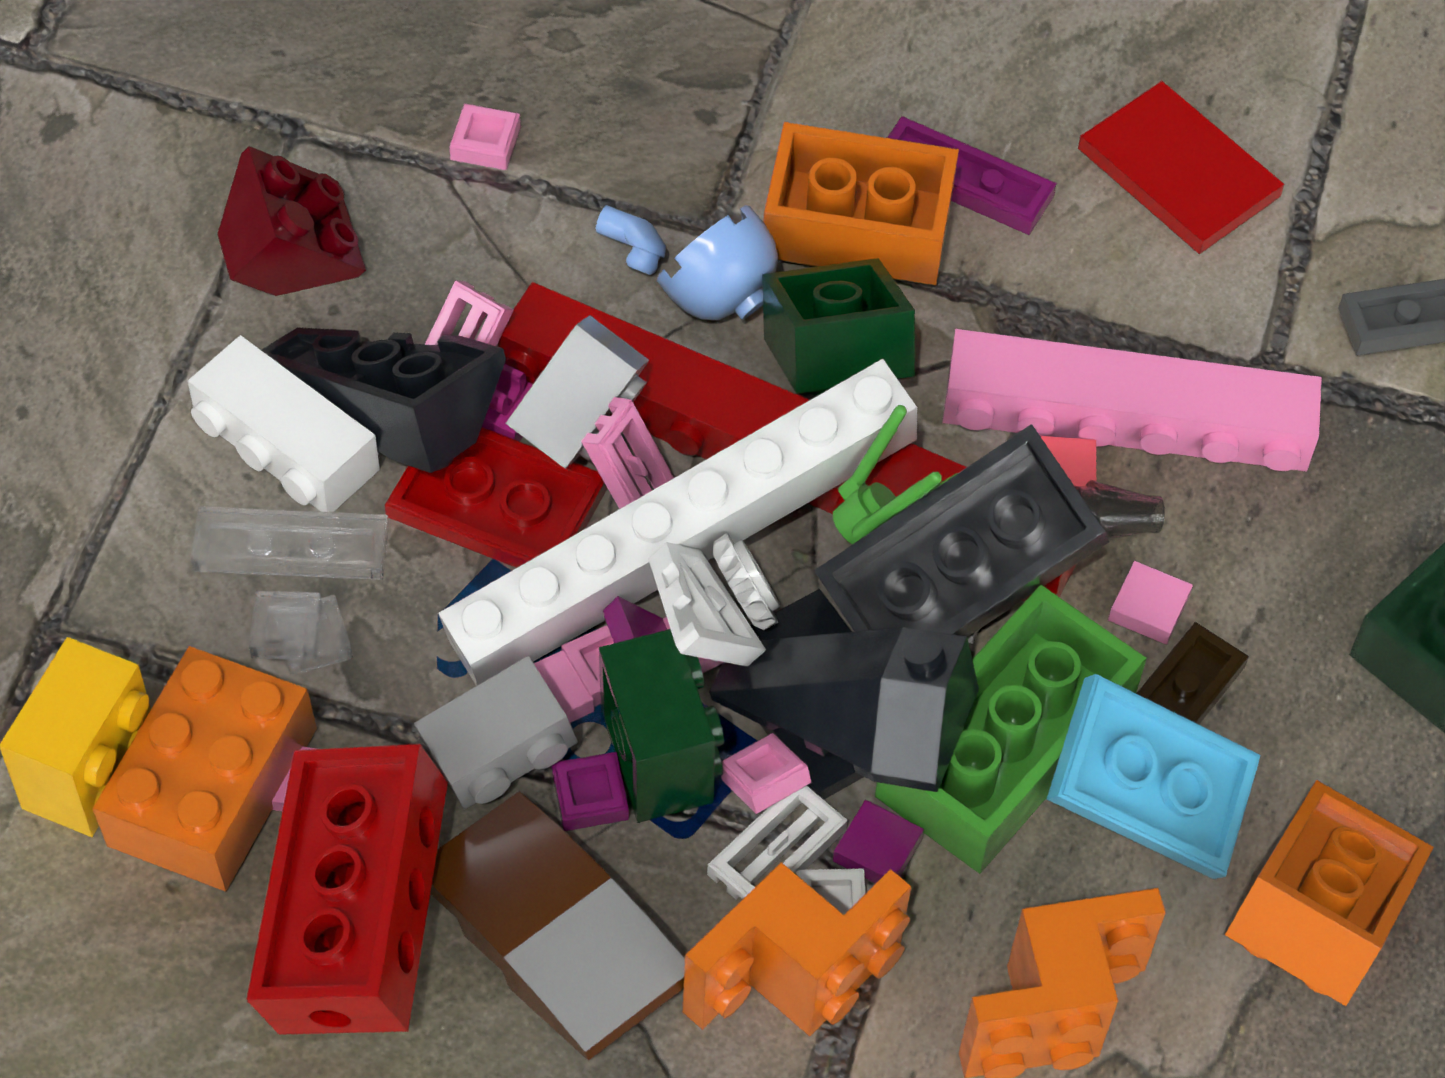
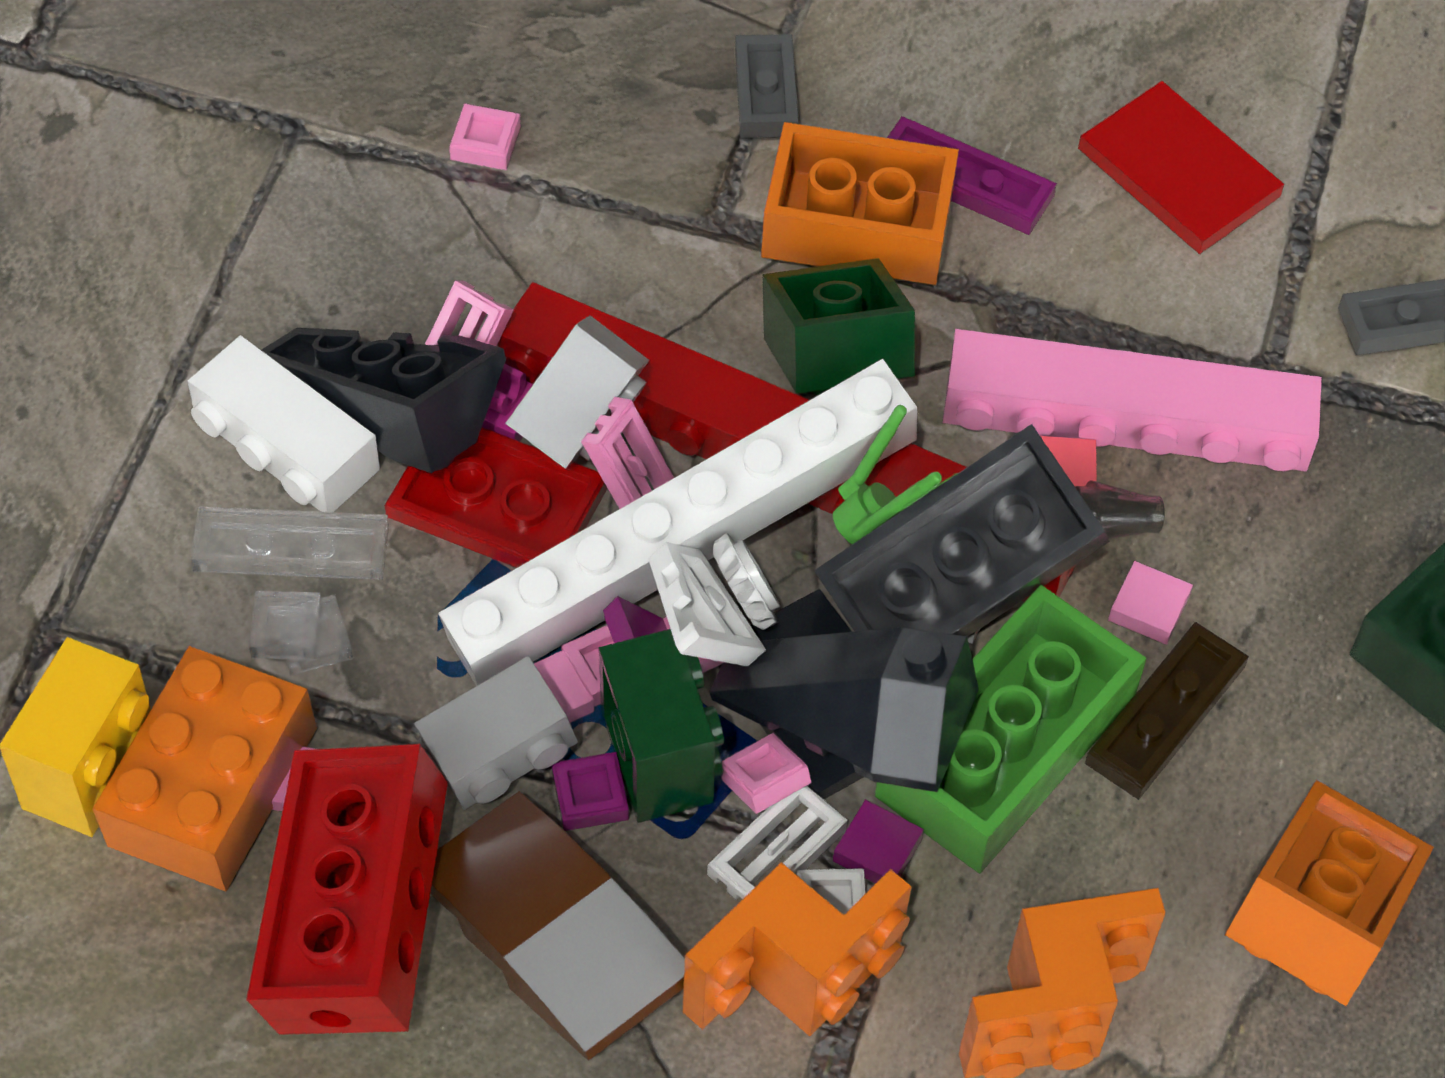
dark red slope [217,146,366,296] -> none
light blue arm [596,205,666,275] -> none
light blue cylinder [657,205,778,320] -> none
medium azure tile [1047,674,1261,879] -> none
none -> dark grey plate [735,34,798,138]

